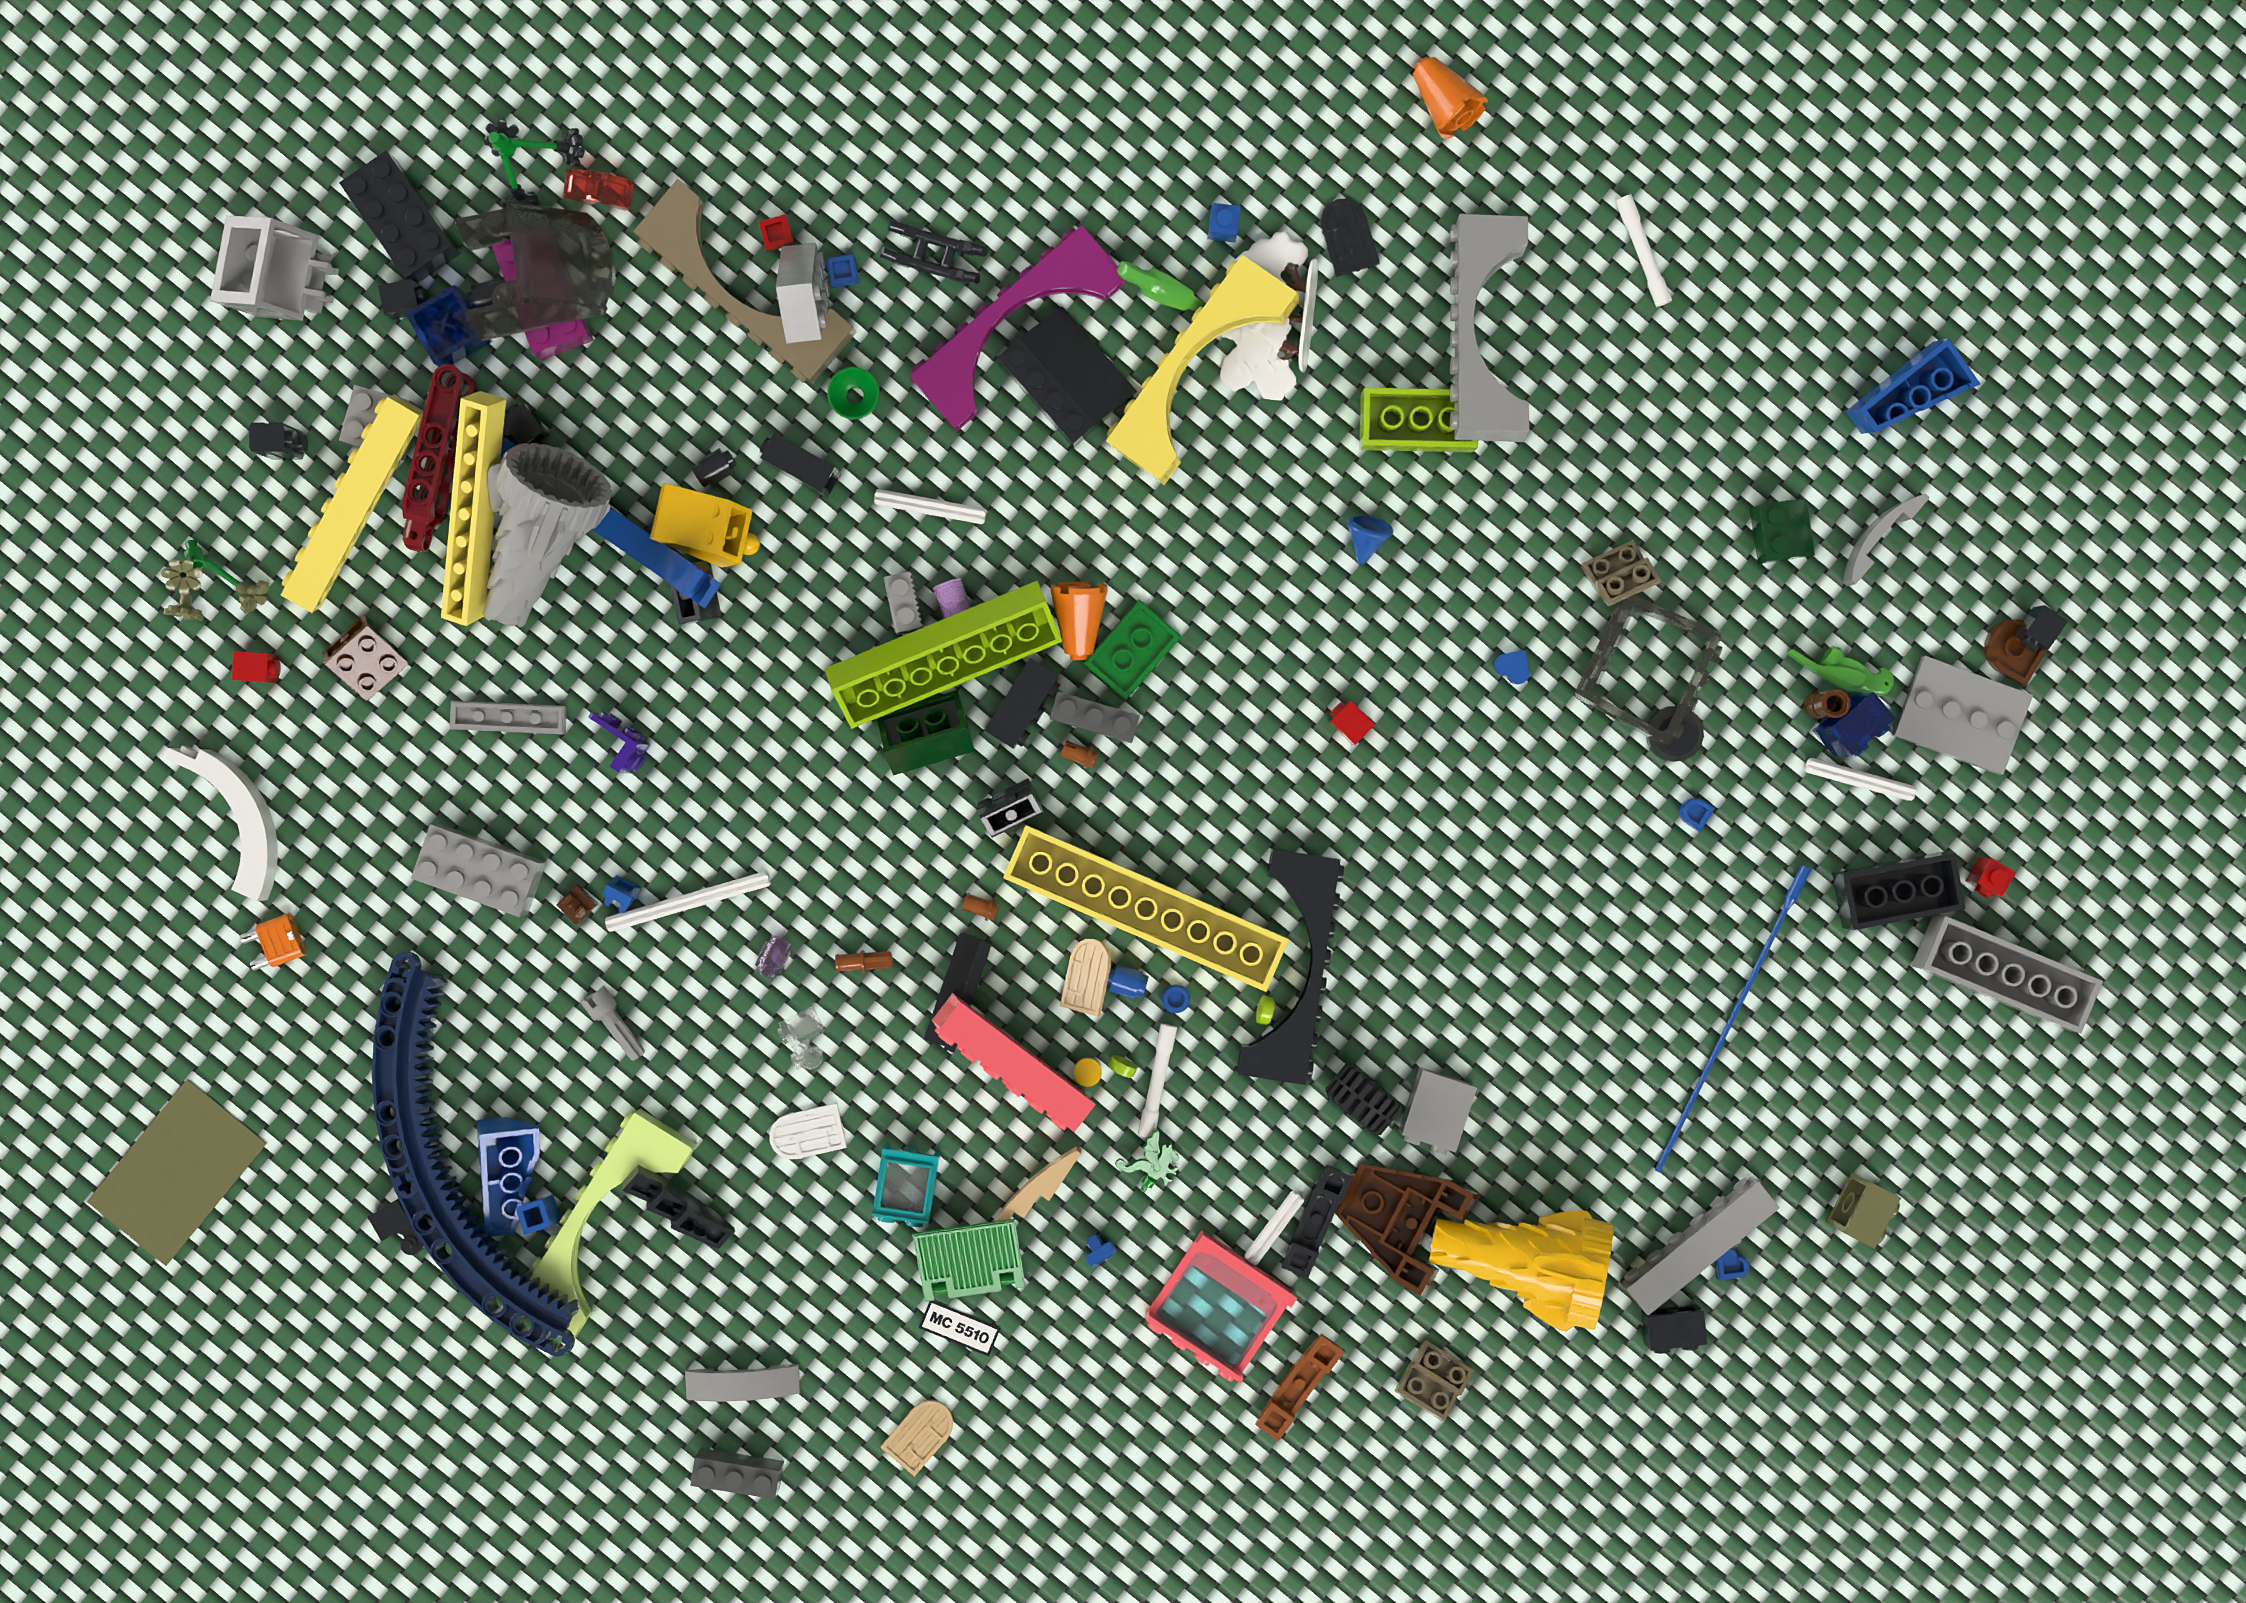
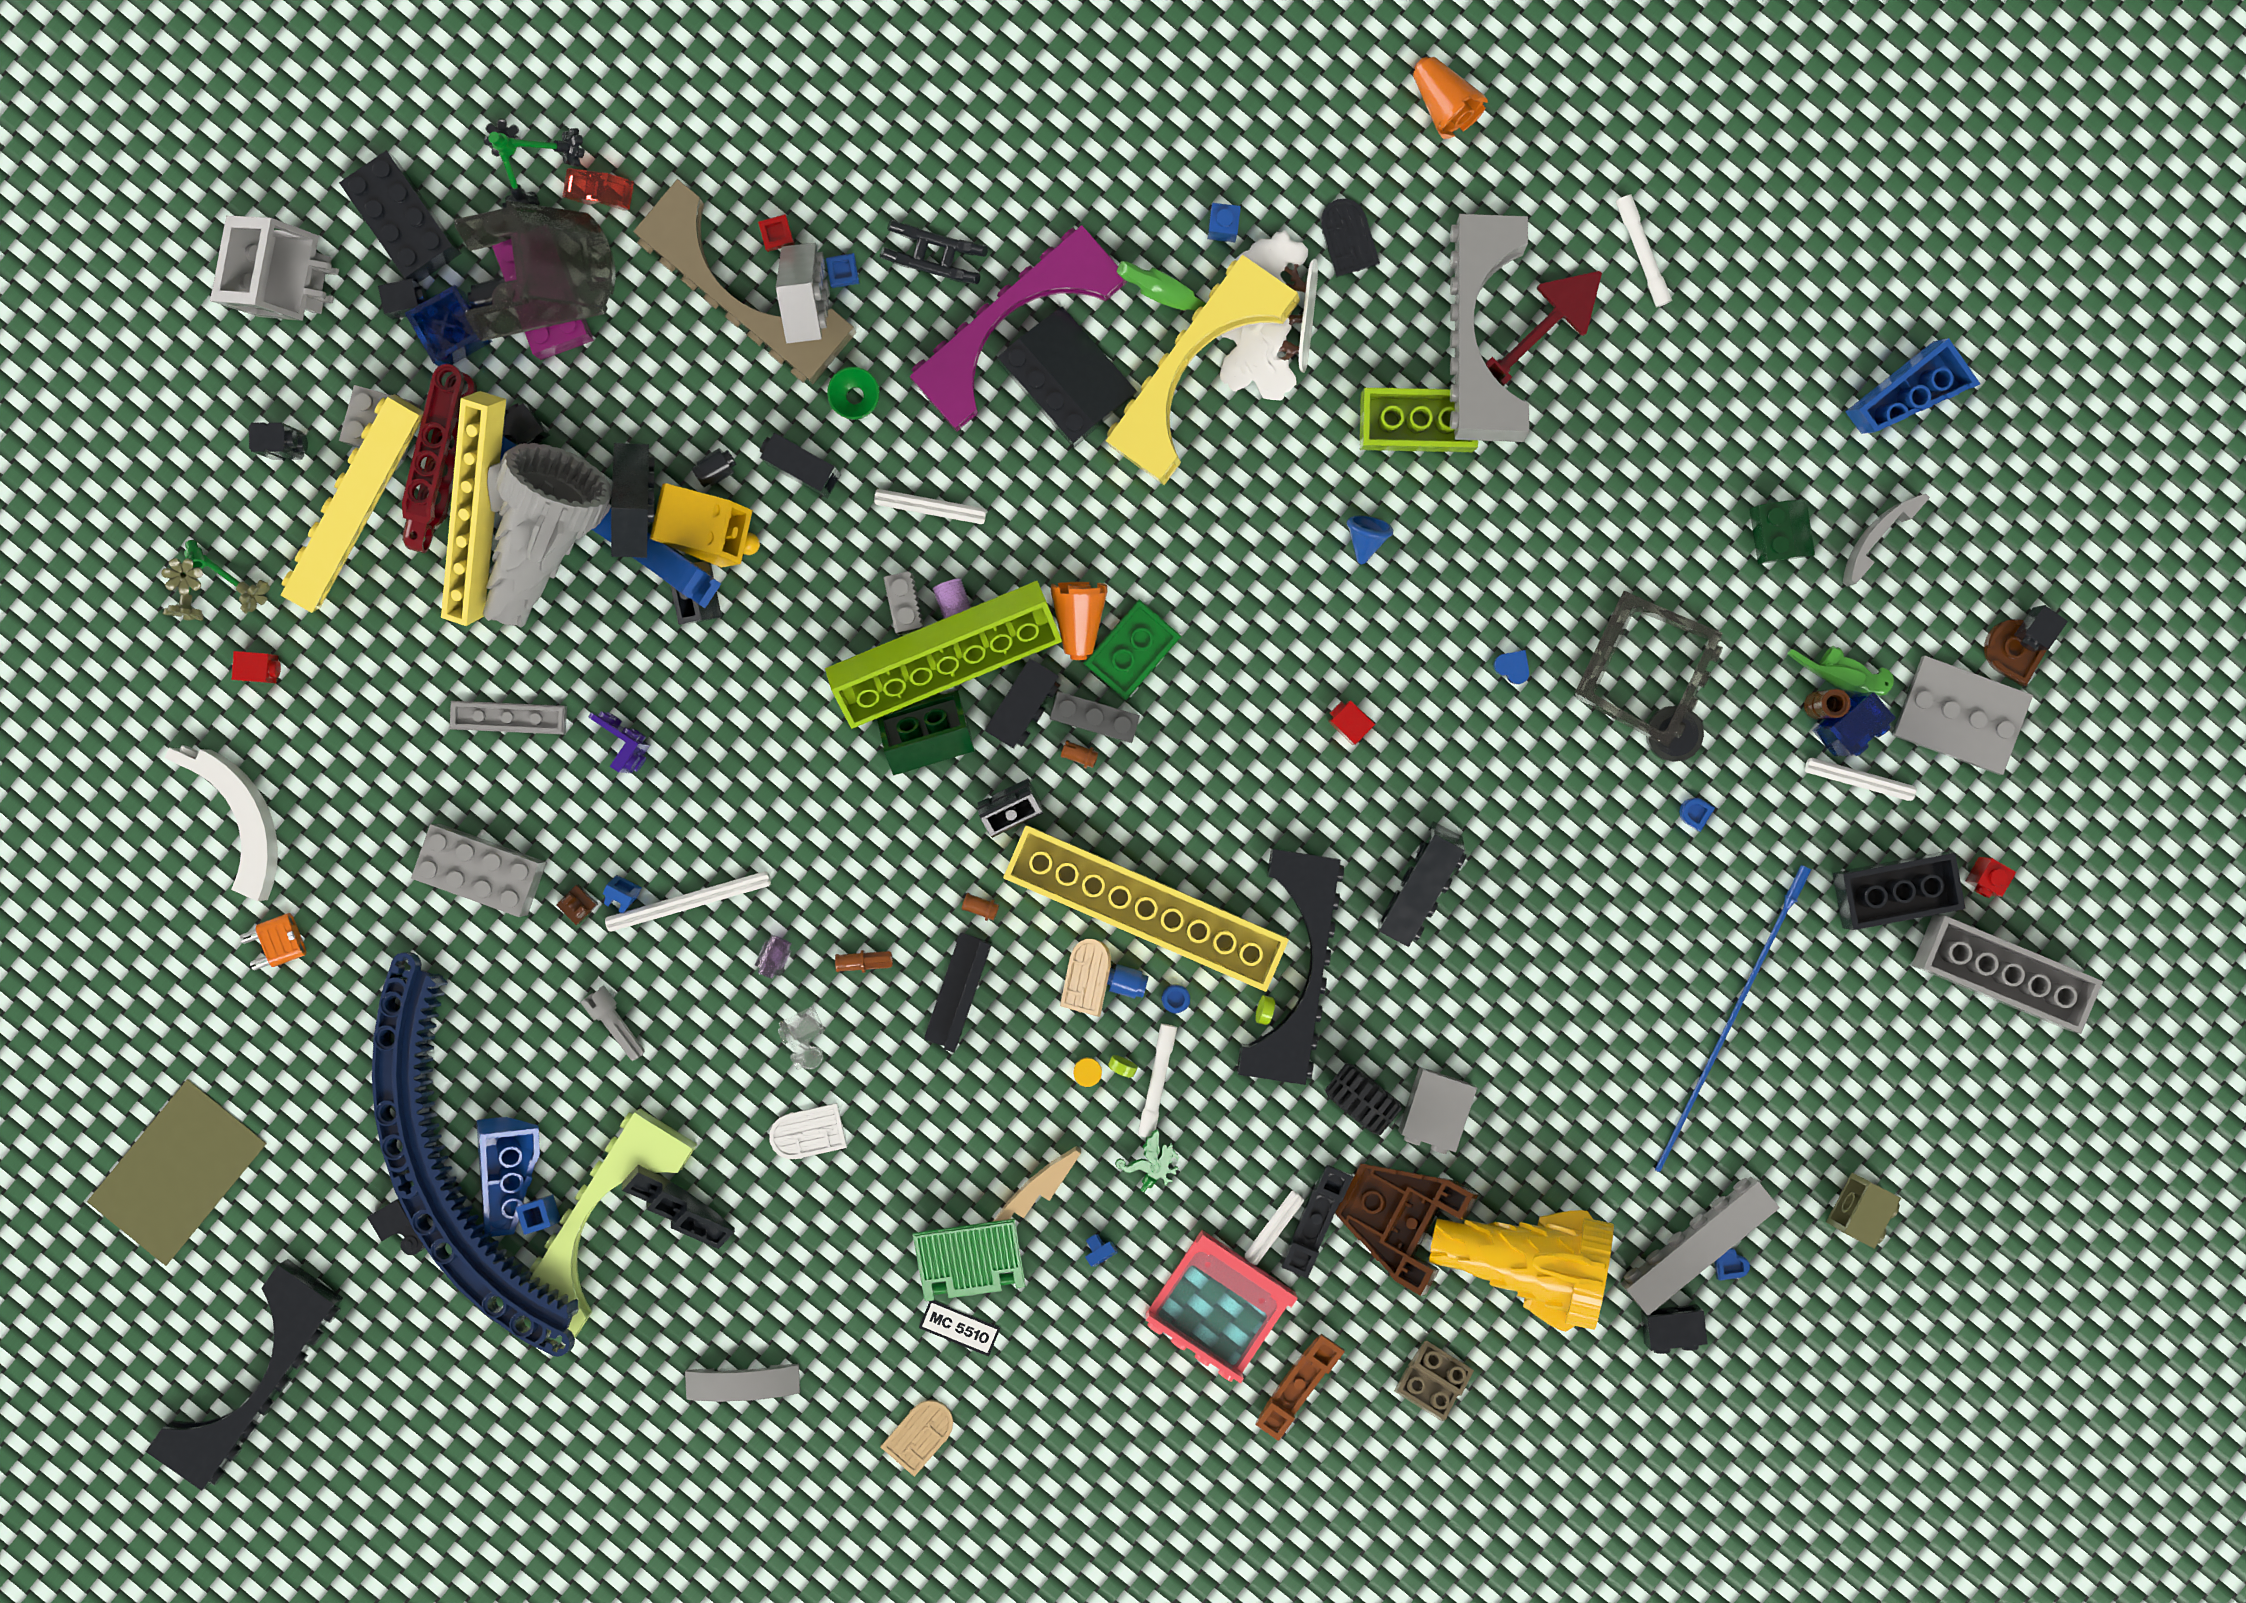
bracket [322,614,408,700] -> none
dark grey brick [690,1448,784,1499] -> none
window [872,1144,941,1227] -> none
coral brick [932,993,1096,1132] -> none
dark tan slope [1582,540,1661,606] -> none
none -> black arch [145,1259,343,1491]
none -> black wedge [611,443,655,558]
none -> black wedge [1378,821,1467,947]
none -> dark red piece [1485,271,1602,386]

